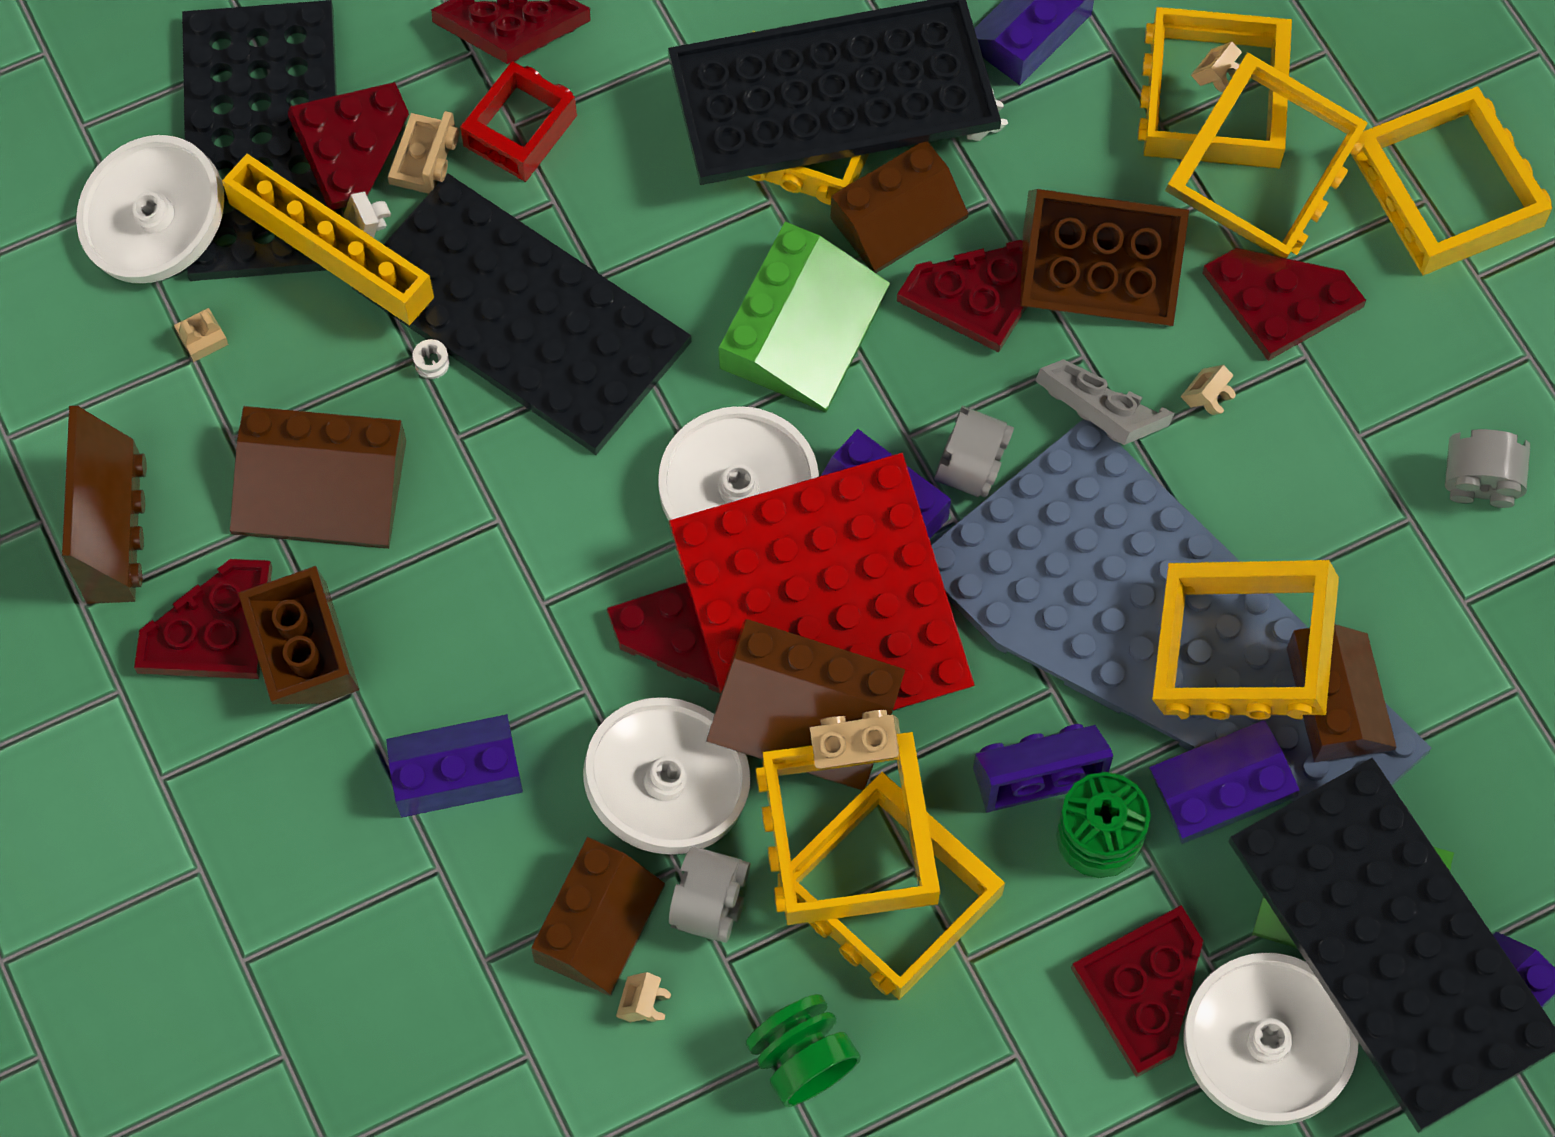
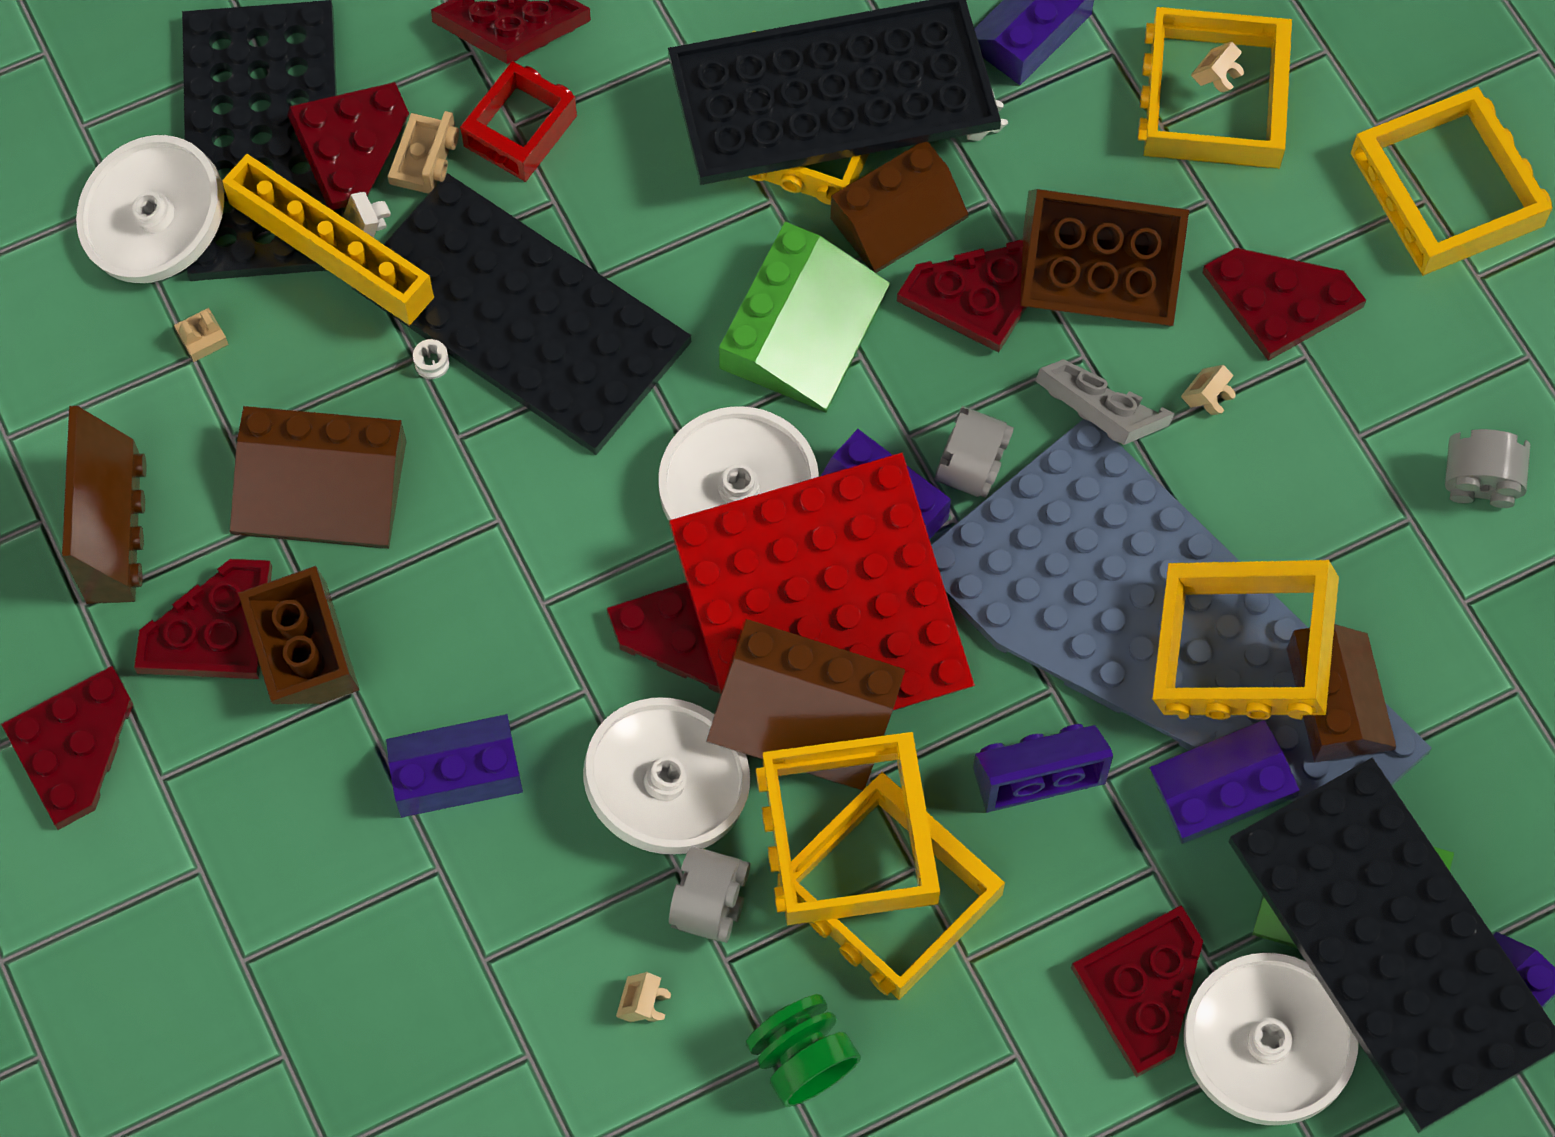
reddish brown slope [531,837,665,996] -> none
tan bracket [810,710,900,769] -> none
green wheel [1056,772,1151,878] -> none
yellow window [1165,52,1368,258] -> none
none -> dark red plate [1,666,133,830]

